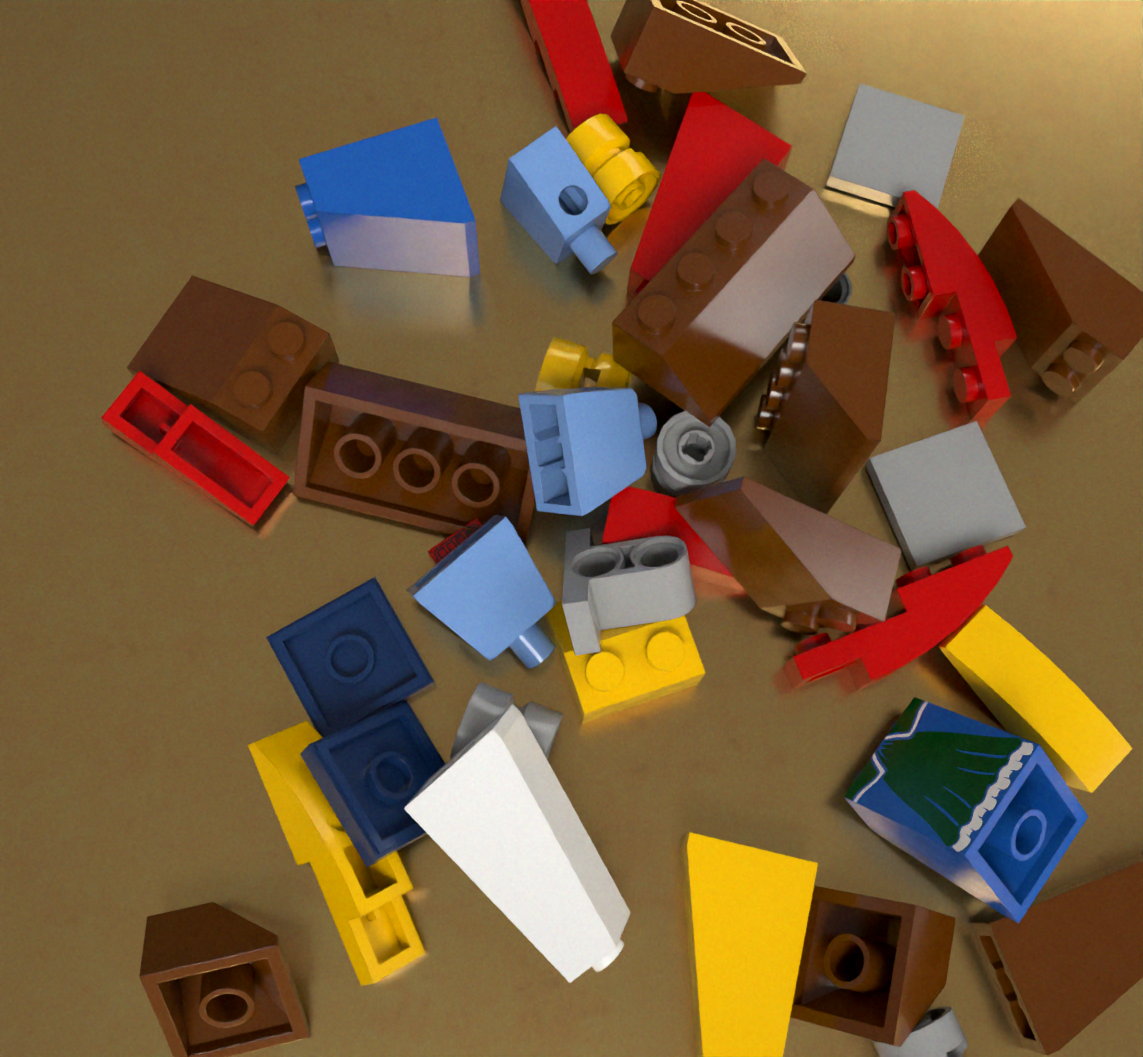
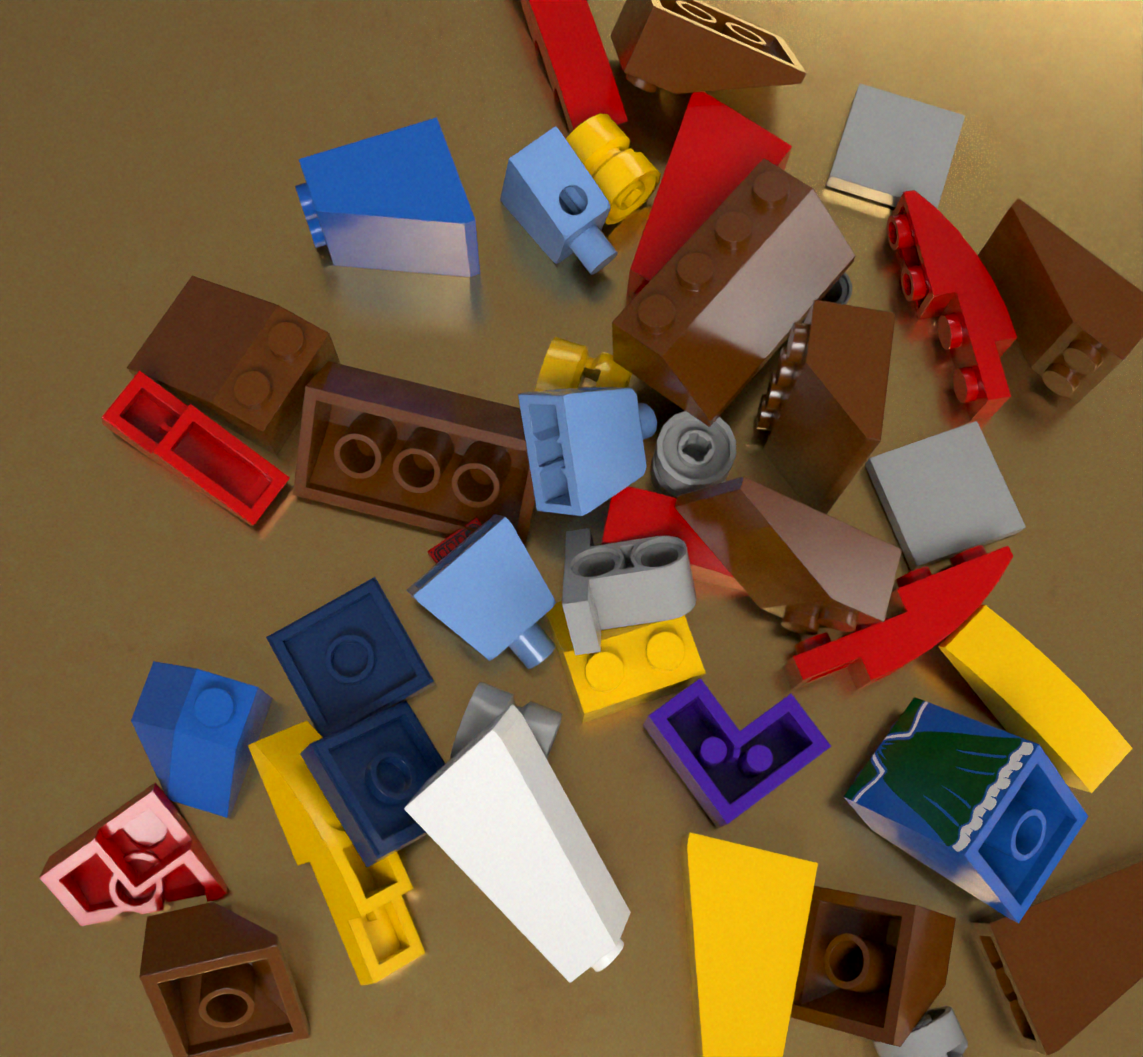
none -> red slope [39,782,227,926]
none -> blue slope [131,661,273,819]
none -> dark purple brick [643,678,831,829]

